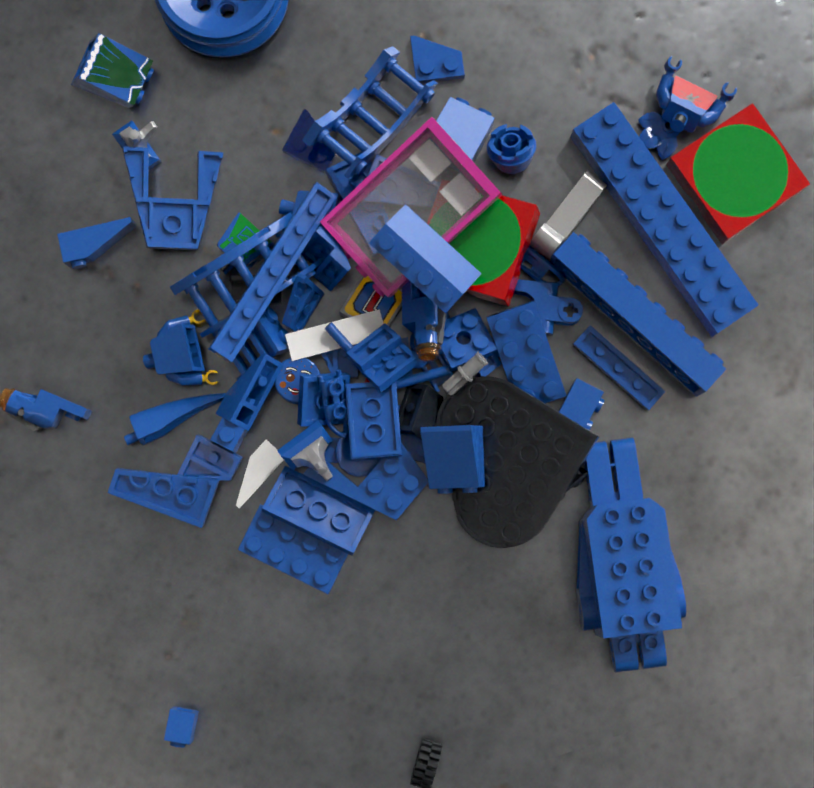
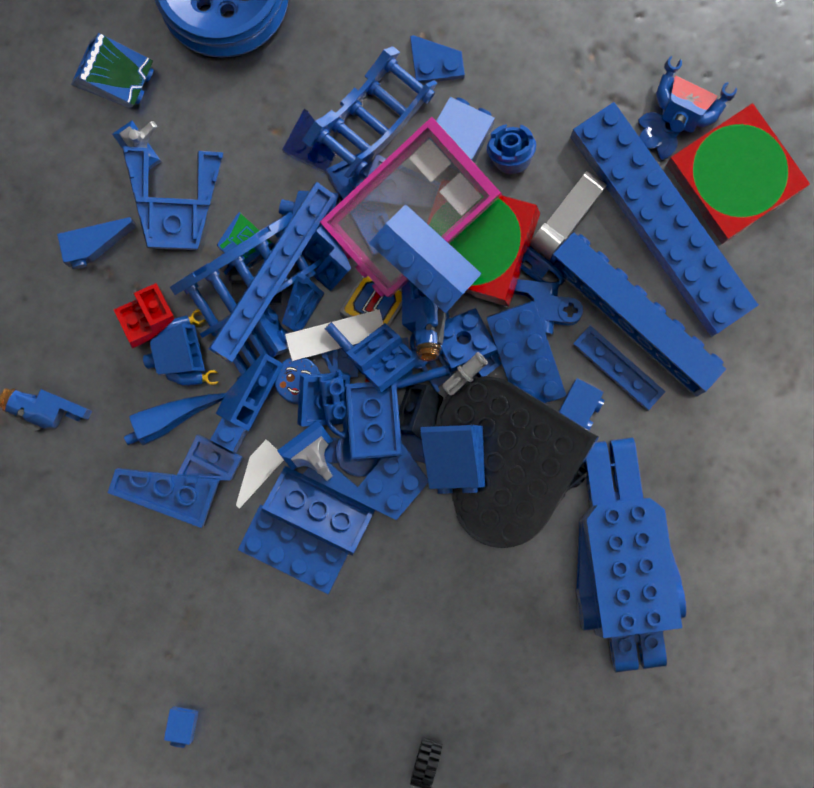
none -> red slope [114,283,175,349]

